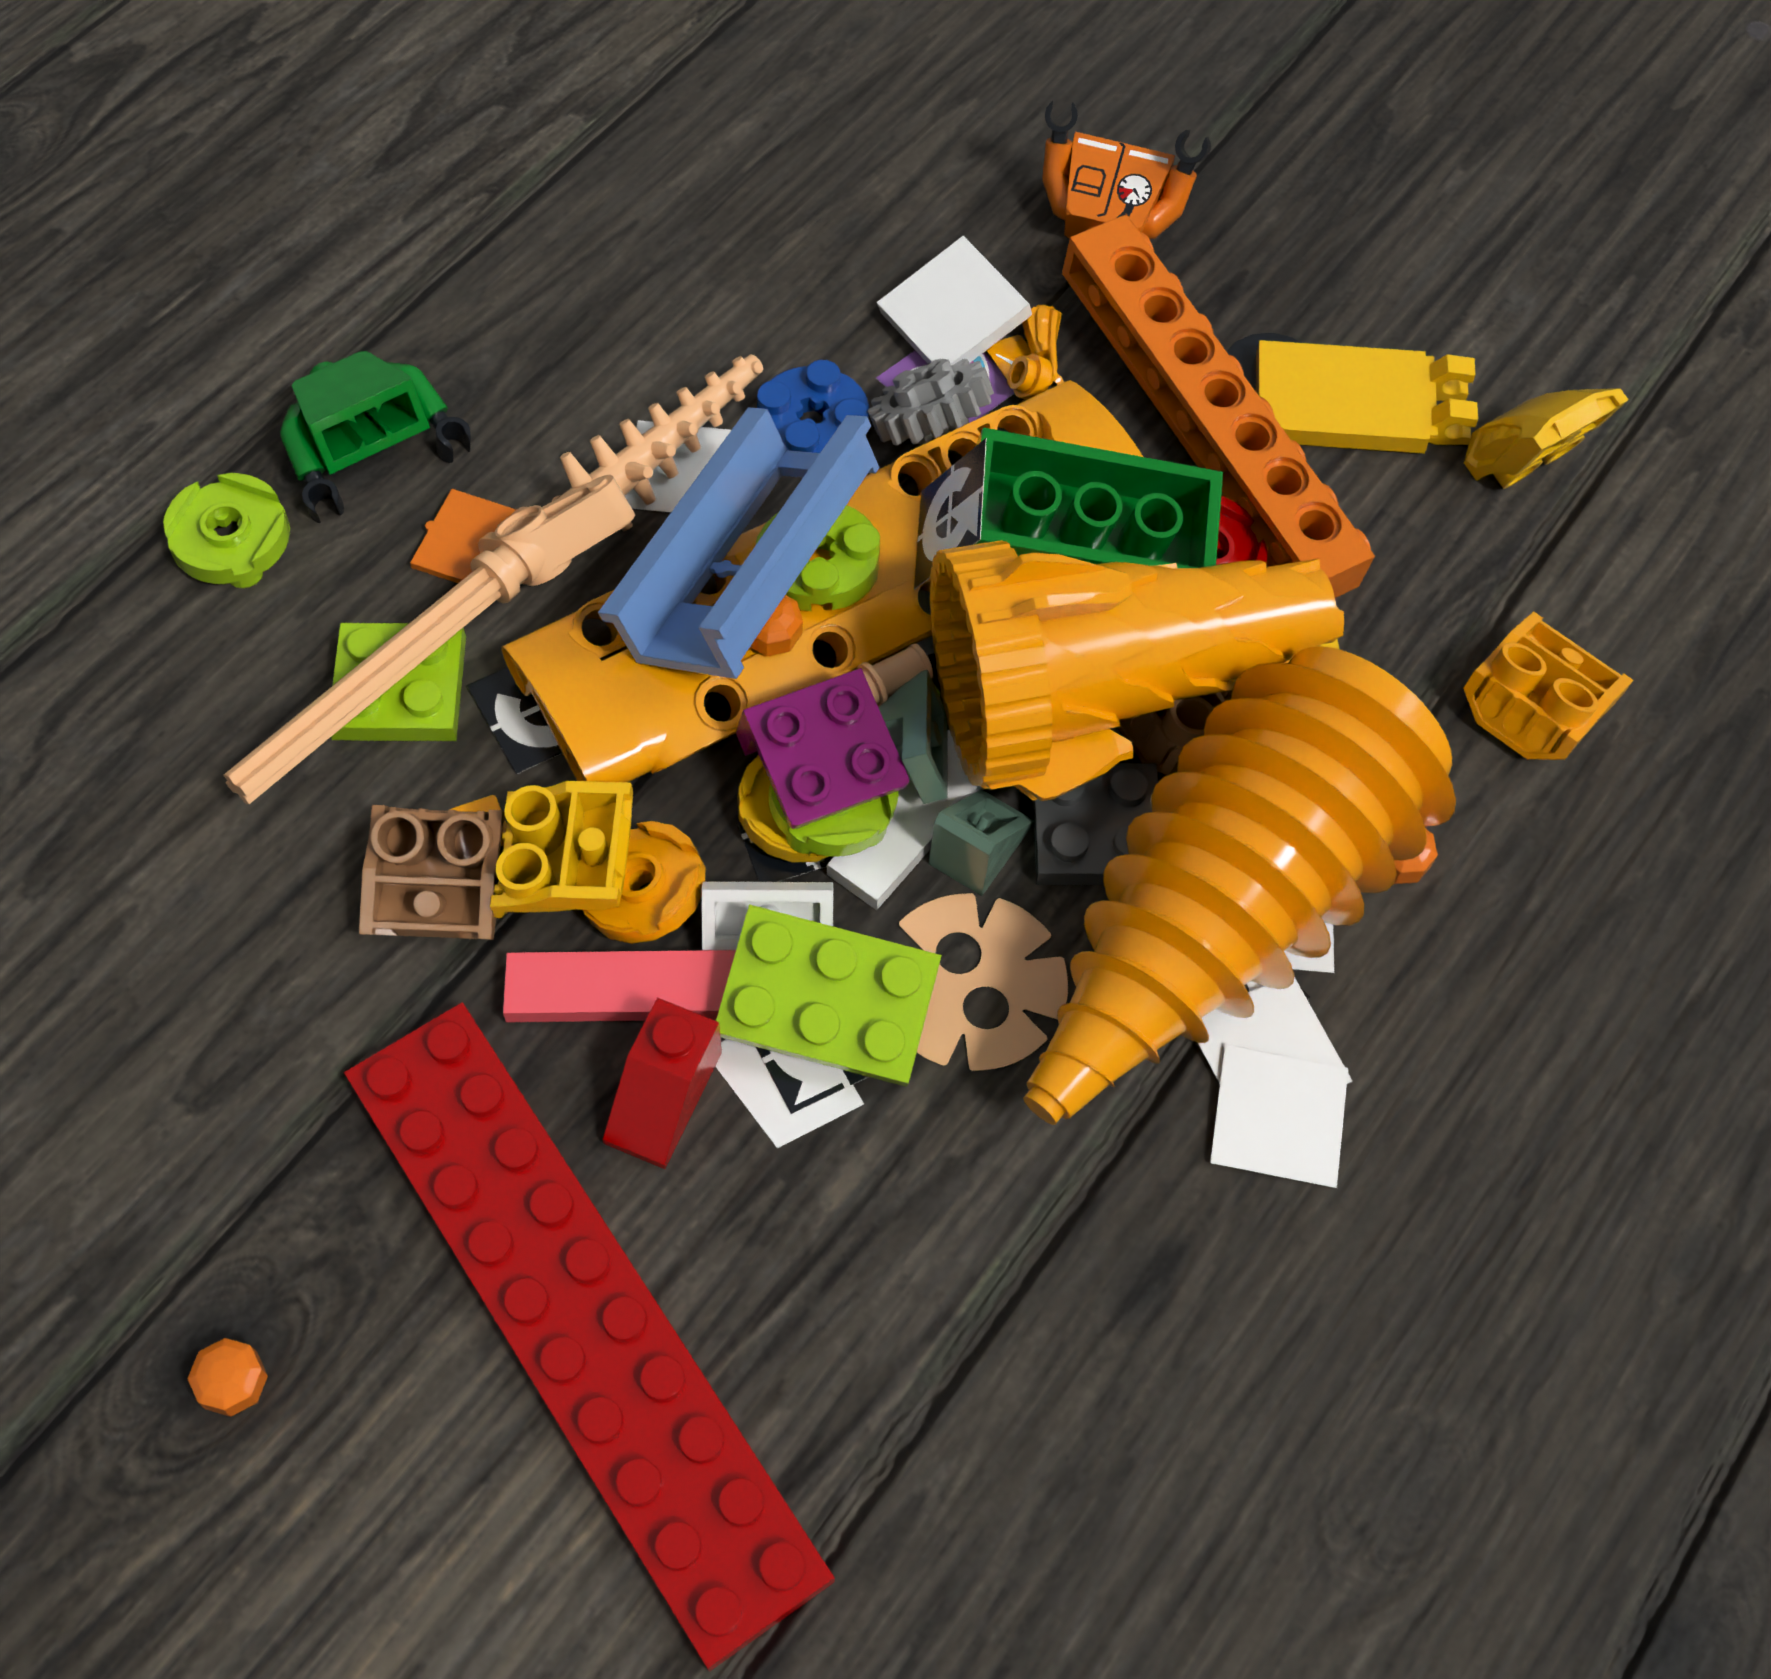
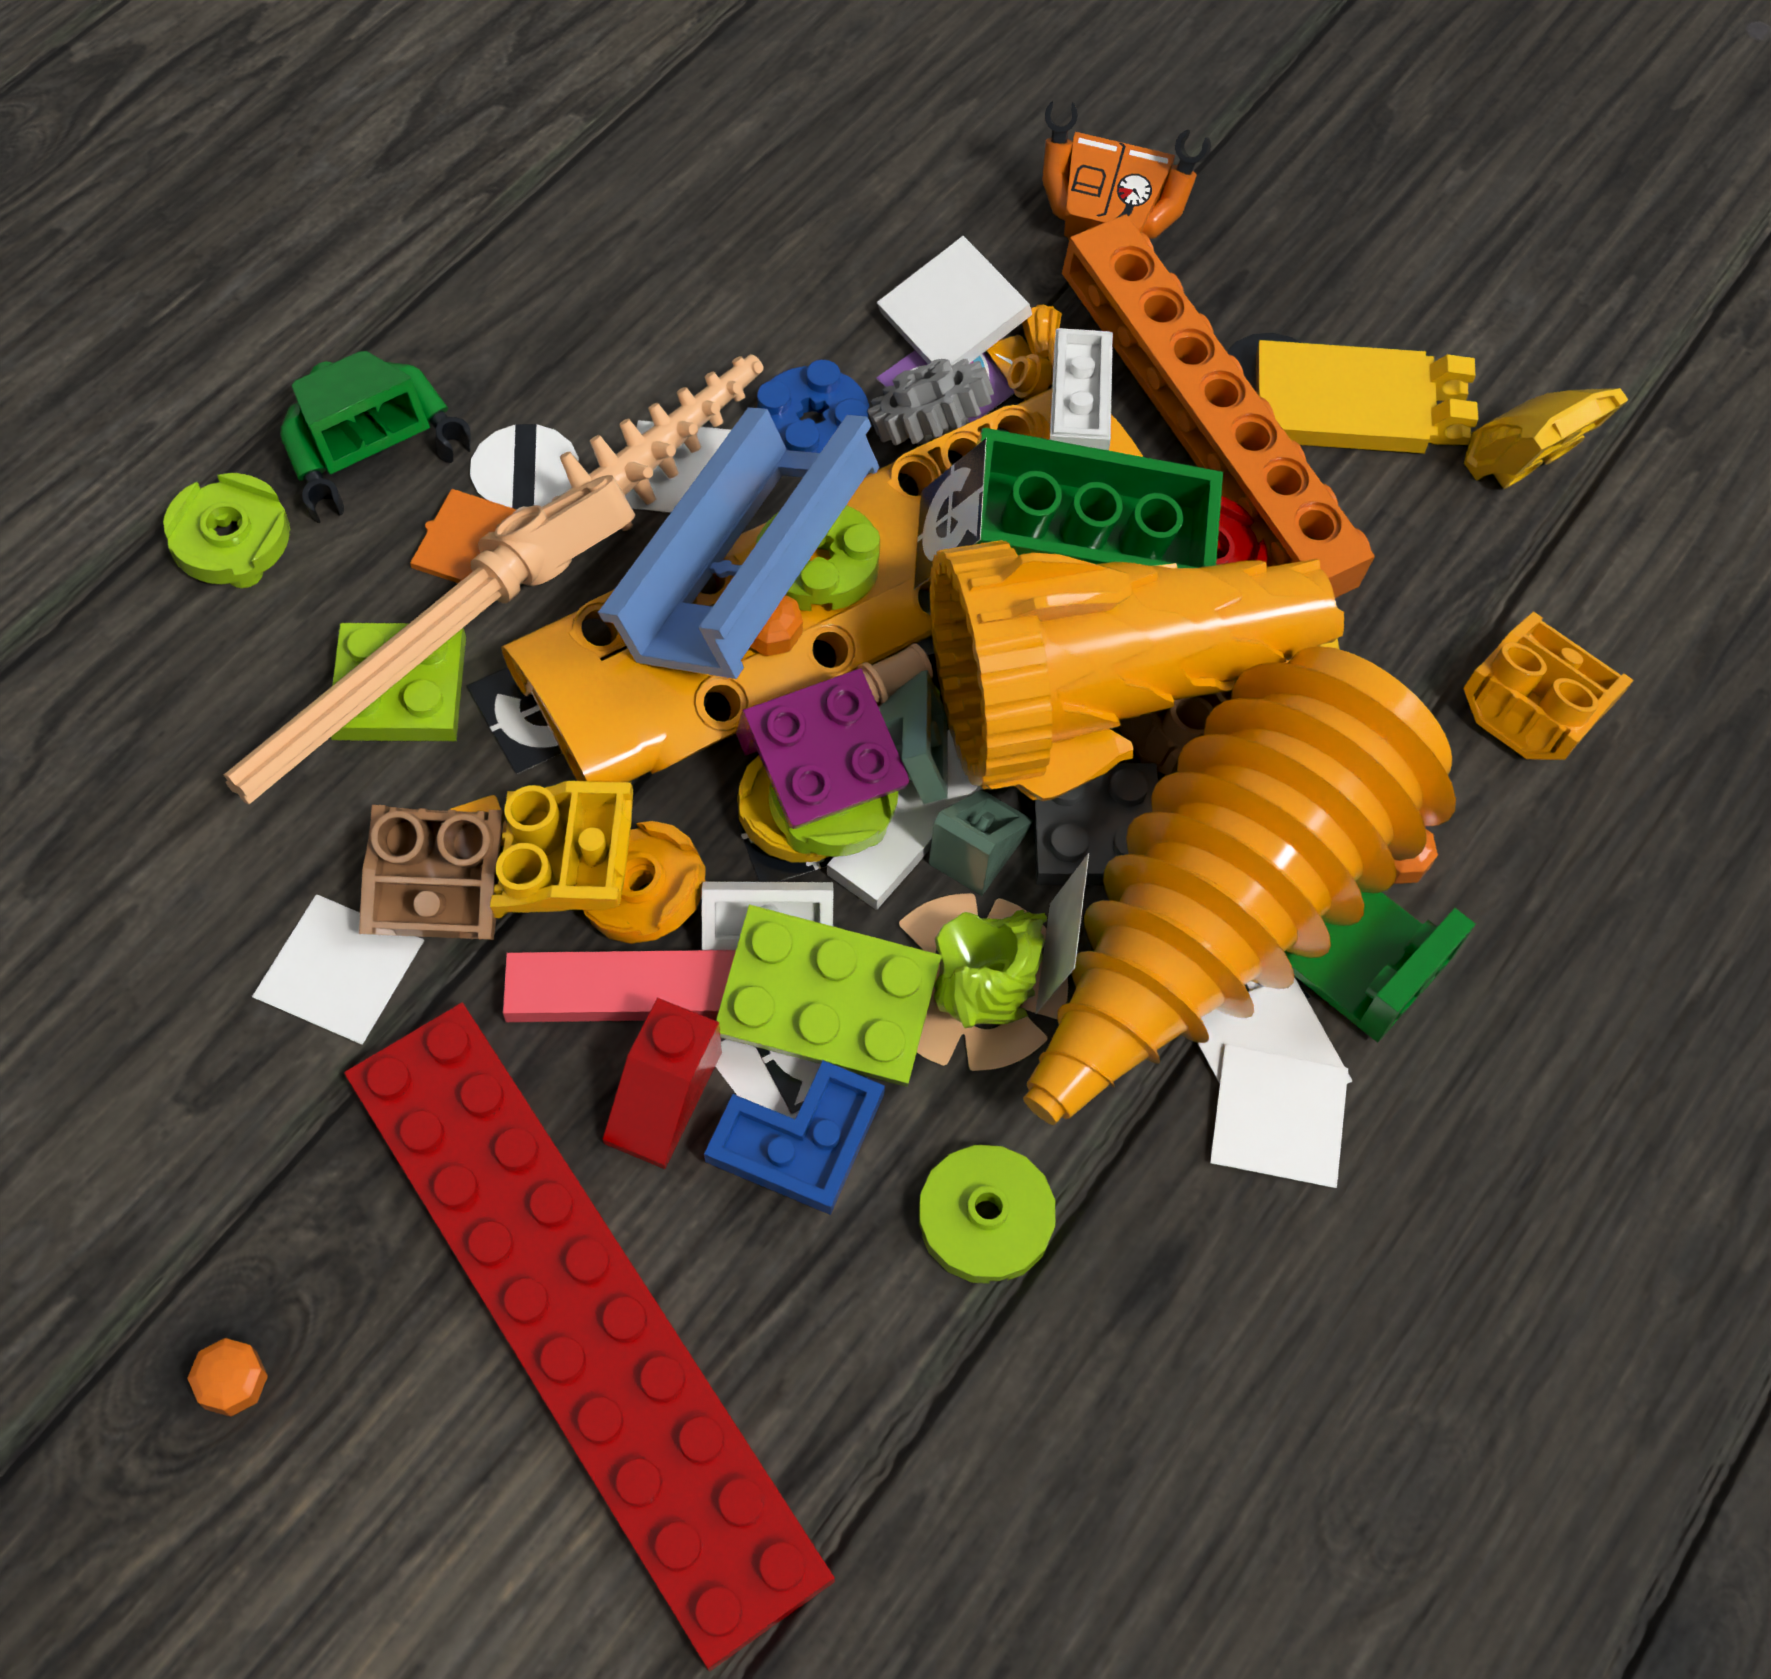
none -> white sticker [252,894,424,1045]
none -> white sticker [470,424,579,509]
none -> blue plate [704,1060,885,1215]
none -> lime plate [919,1145,1055,1284]
none -> lime hair [934,910,1047,1028]
none -> white sticker [1035,853,1089,1014]
none -> white tile [1049,328,1113,451]
none -> green bracket [1284,892,1476,1043]

